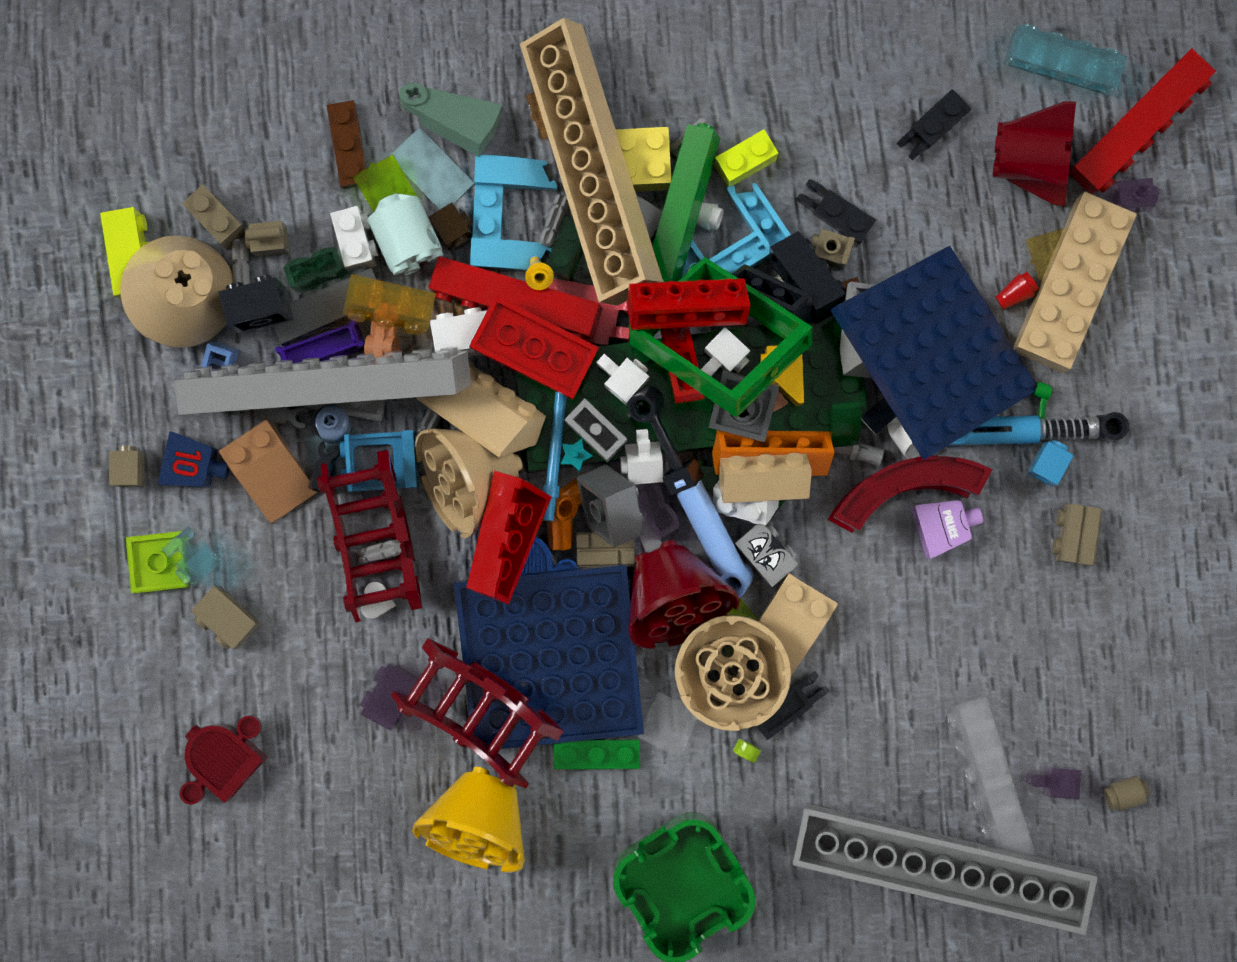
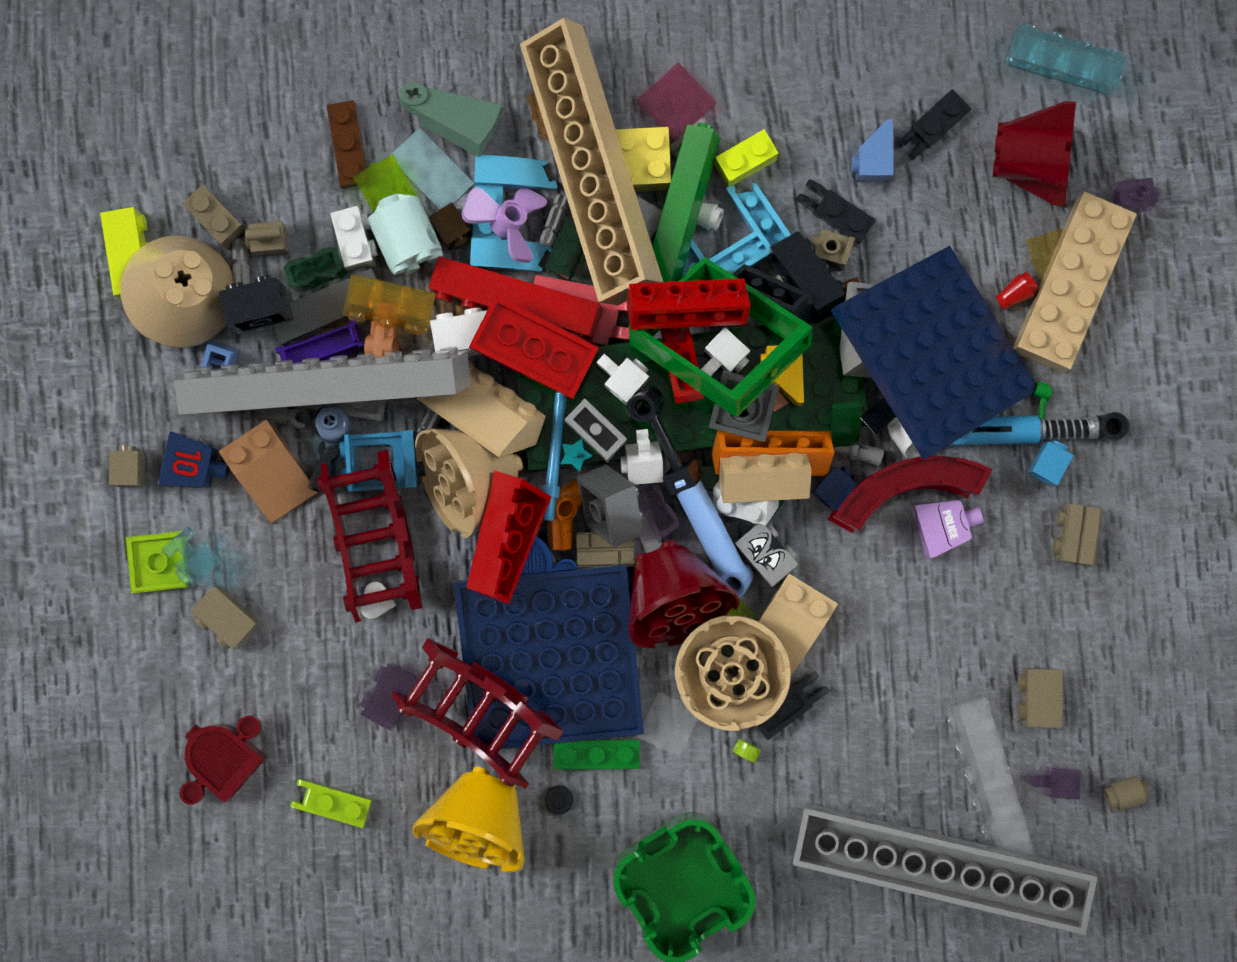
light grey axle [357,540,402,564] -> none
yellow cone [525,256,554,290] -> none
red brick [1069,48,1216,195] -> none
none -> lime hinge [290,778,372,828]
none -> lavender piece [462,187,547,263]
none -> black tile [545,785,574,815]
none -> clear pink tile [637,62,716,141]
none -> dark blue brick [811,466,857,511]
none -> medium blue slope [851,119,893,182]
none -> dark tan brick [1017,668,1063,728]

